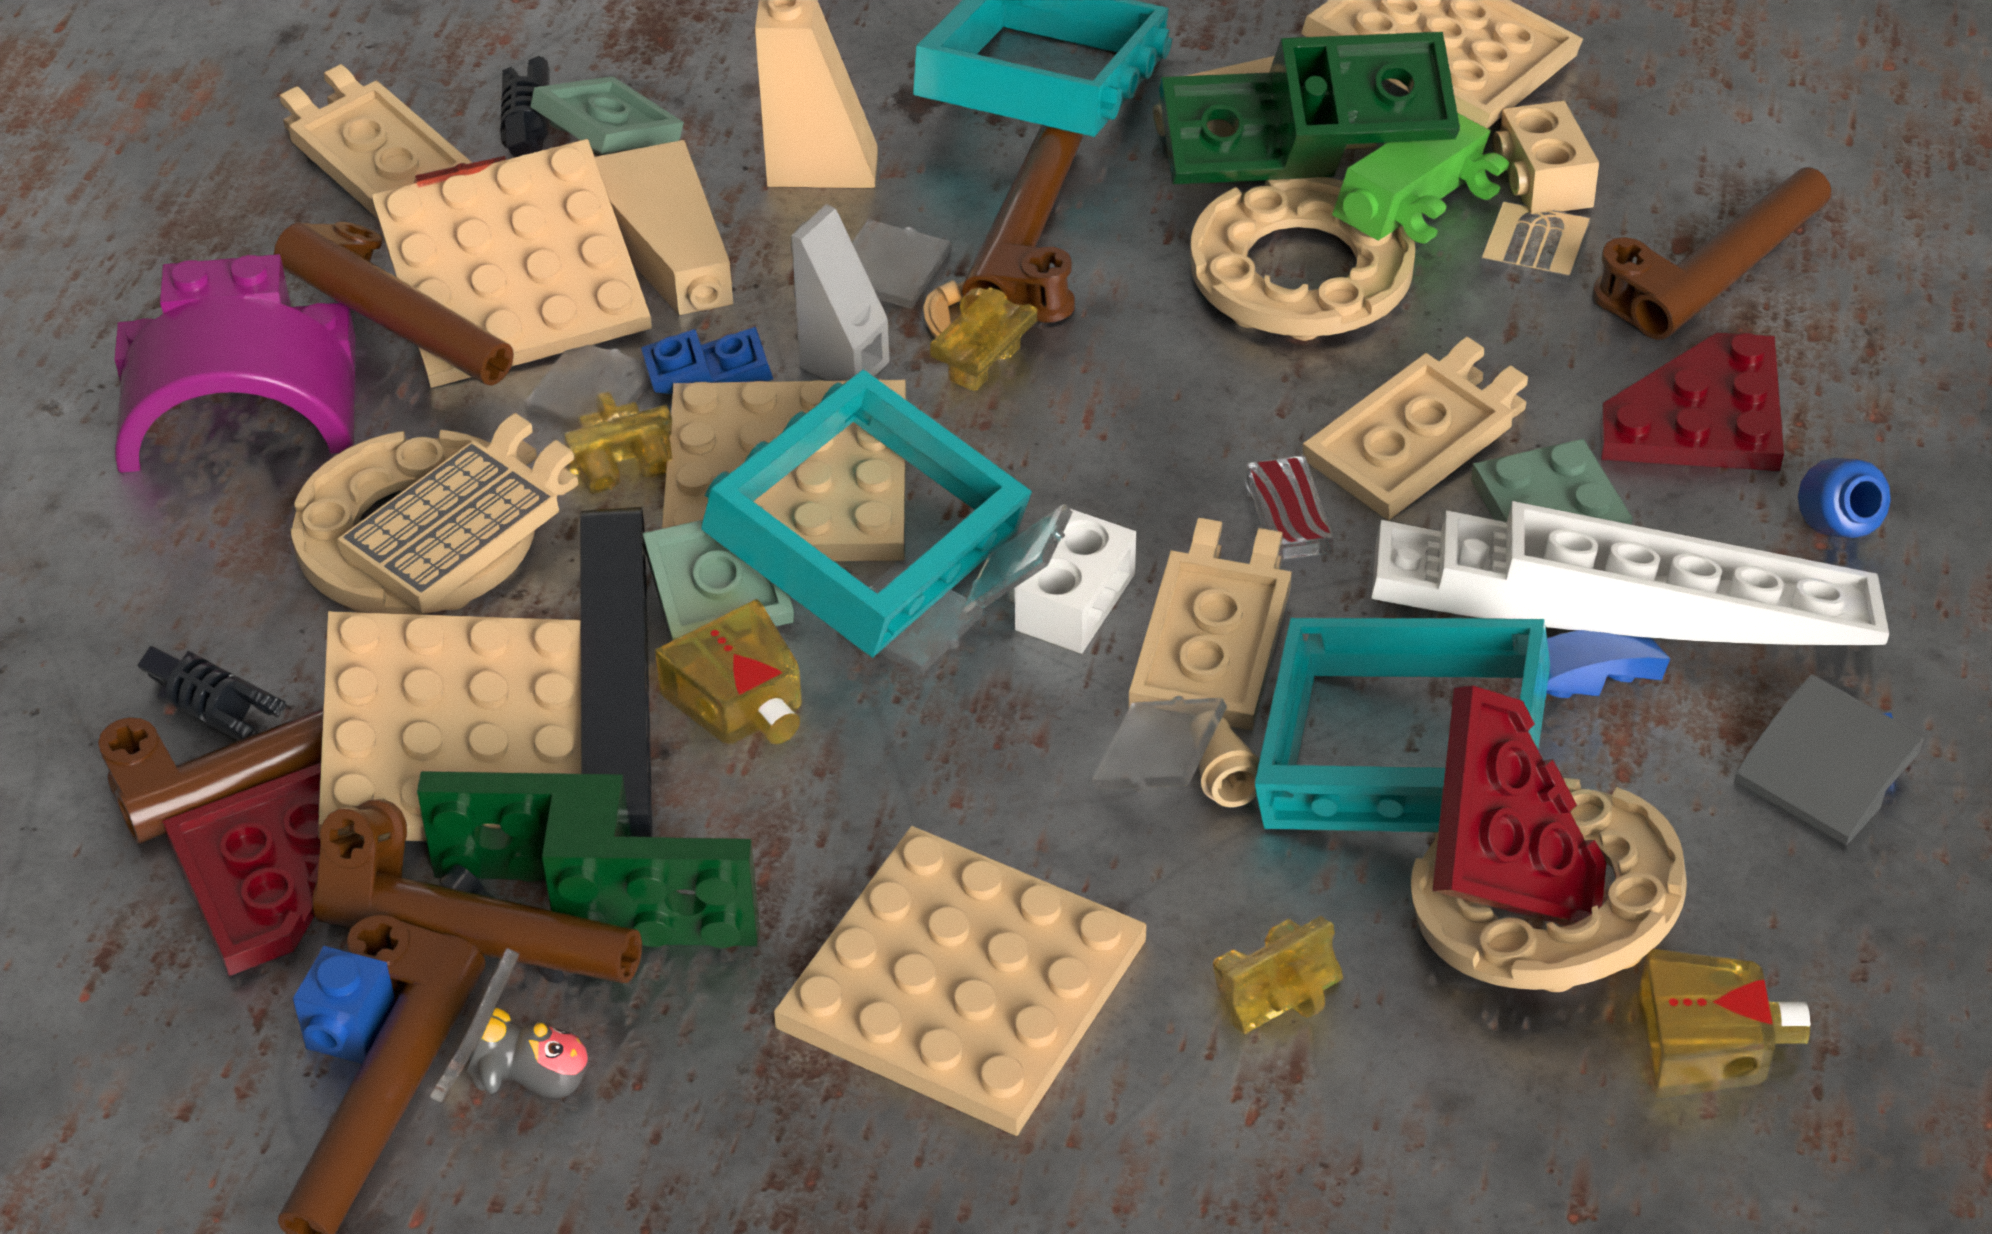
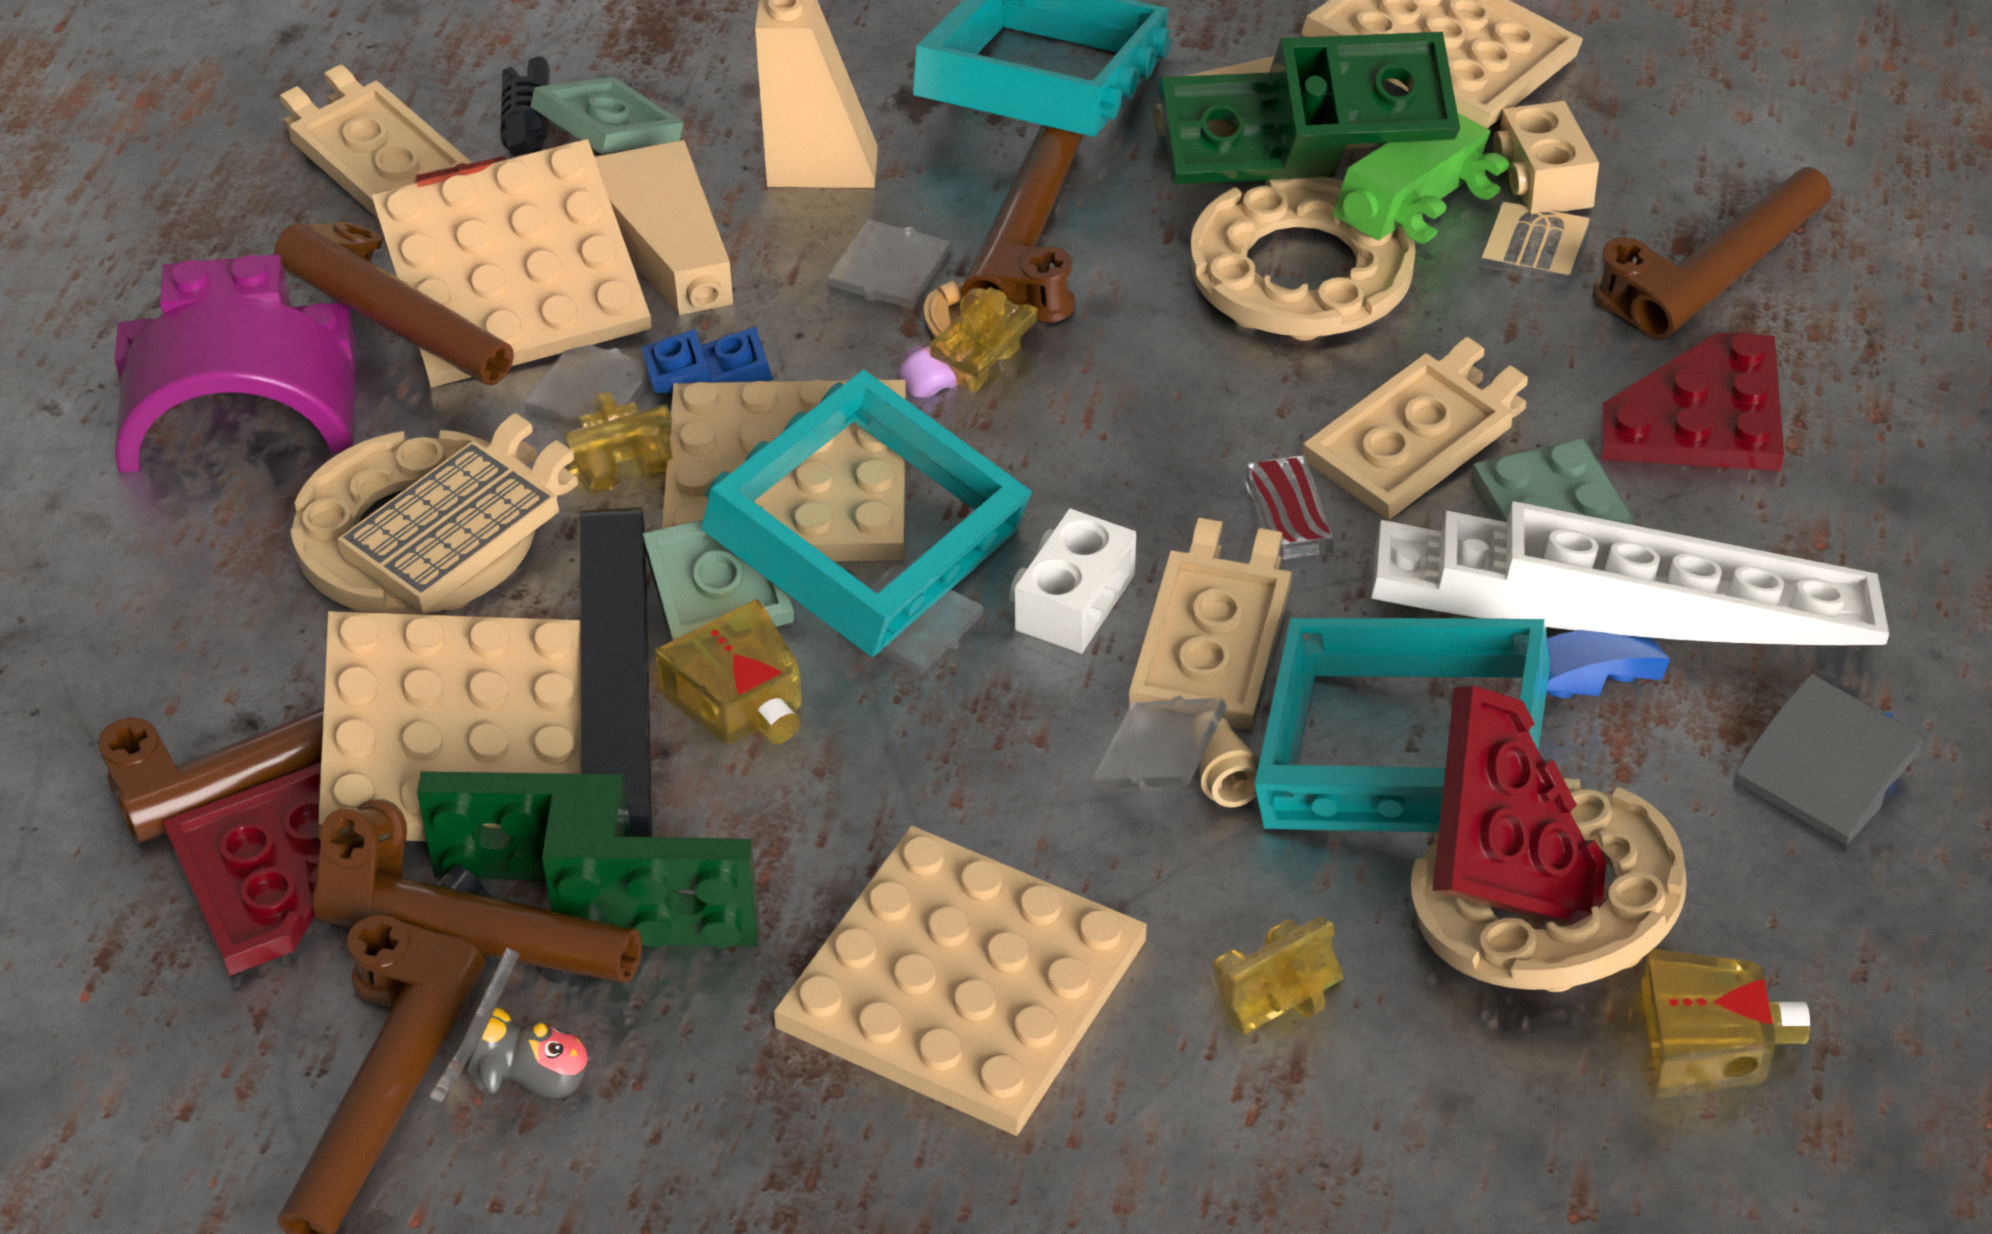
black hinge [137,646,287,741] -> none
blue brick [293,946,396,1064] -> none
light grey slope [790,204,890,381] -> none
clear piece [962,504,1073,617] -> none
blue head [1797,458,1891,538] -> none
none -> lavender piece [897,345,961,398]

